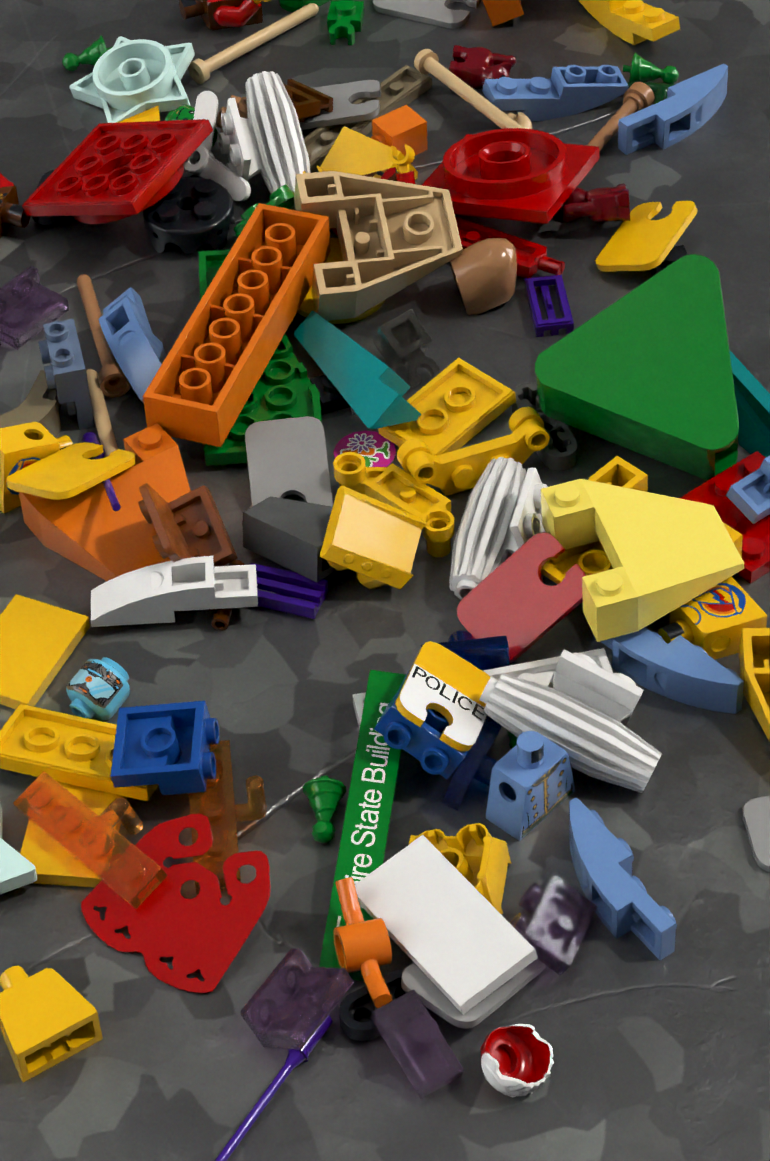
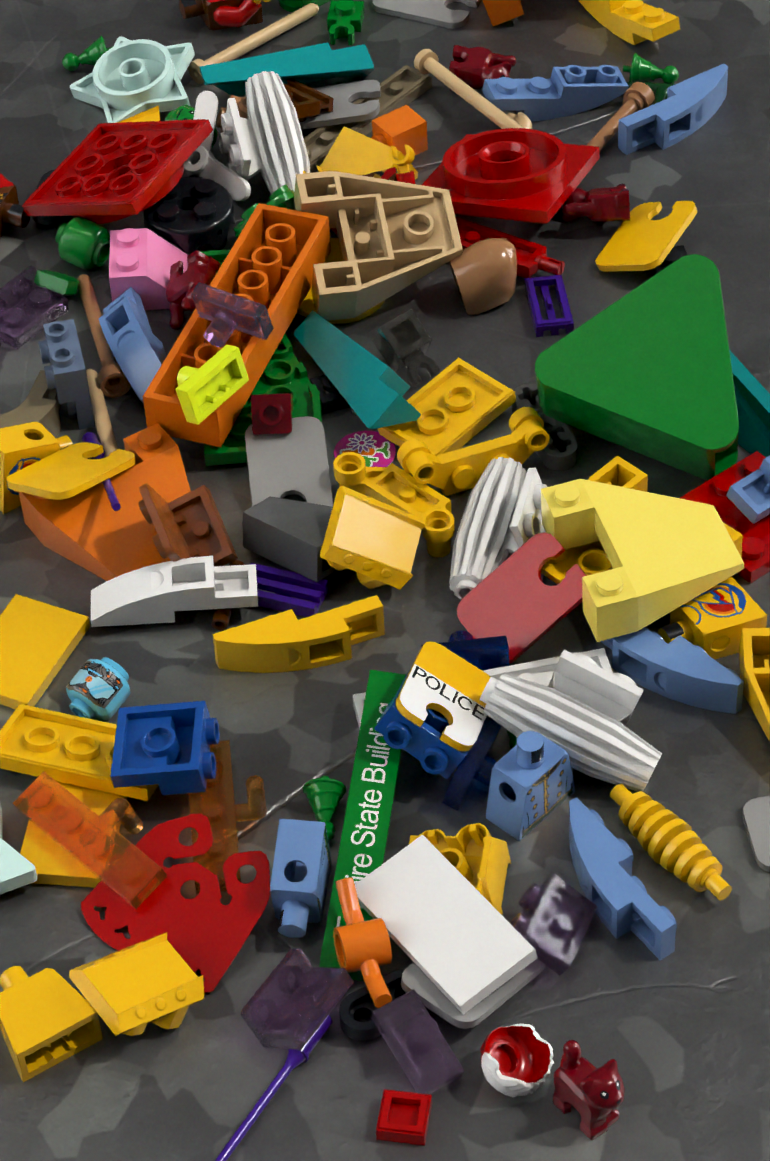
none -> green tile [34,270,80,295]
none -> green head [55,216,110,271]
none -> yellow slope [69,932,204,1036]
none -> bright pink slope [109,228,188,310]
none -> dark red animal [166,250,221,330]
none -> neon yellow tile [175,344,249,425]
none -> tile [191,282,274,347]
none -> teal wedge [200,42,374,96]
none -> yellow slope [212,595,385,673]
none -> dark red bracket [251,393,293,435]
none -> medium blue torso [270,819,332,938]
none -> red tile [376,1089,432,1146]
none -> dark red animal [553,1040,625,1140]
none -> yellow piece [610,784,732,901]

